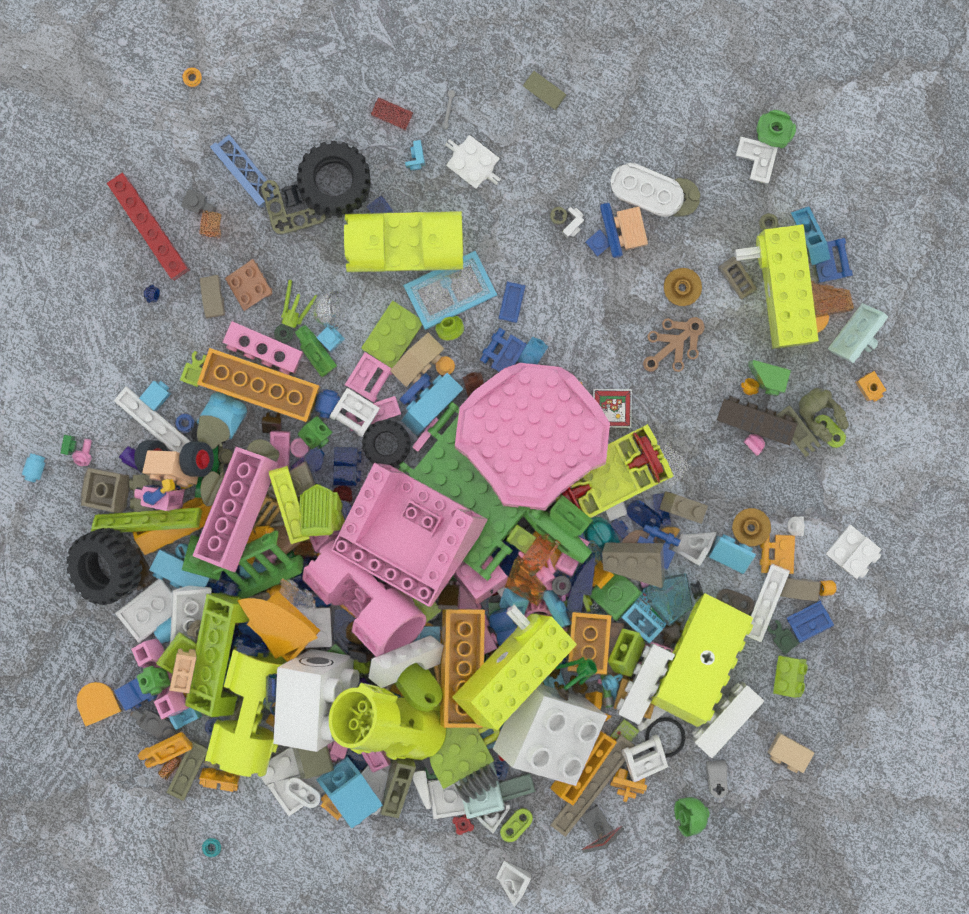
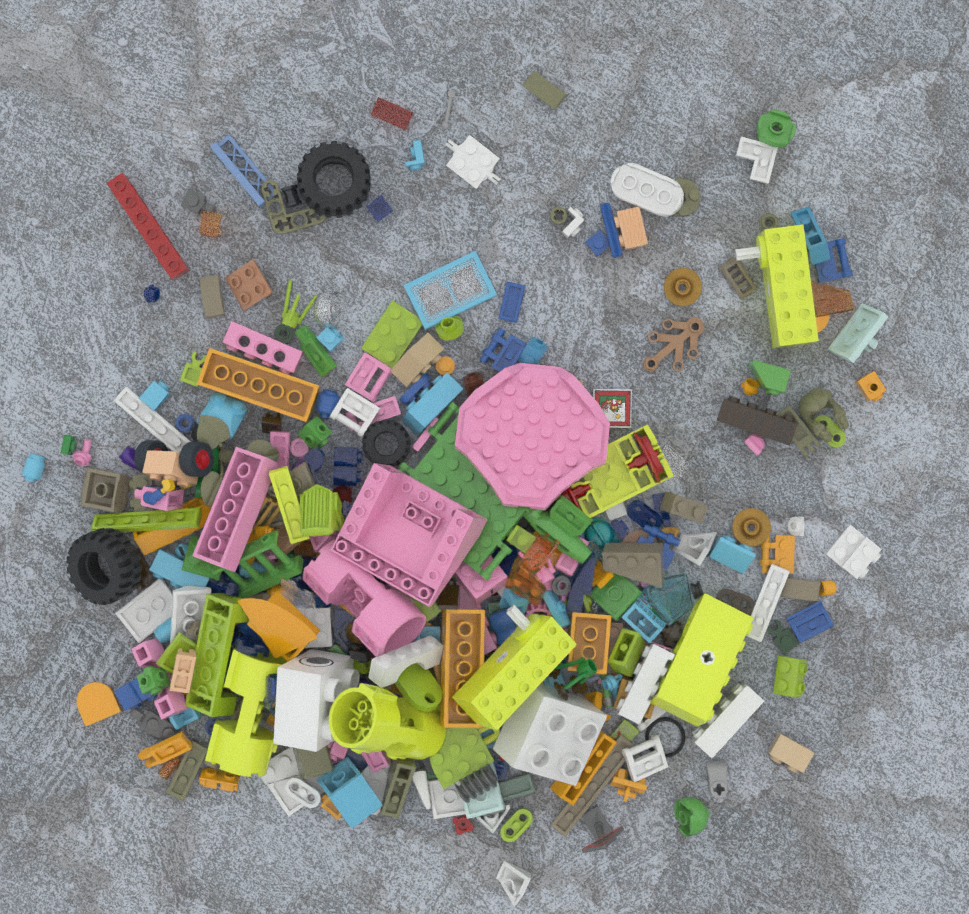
light orange plate [182,68,202,87] -> none
teal plate [202,838,221,857] -> none
neon yellow cylinder [344,211,463,272] -> none

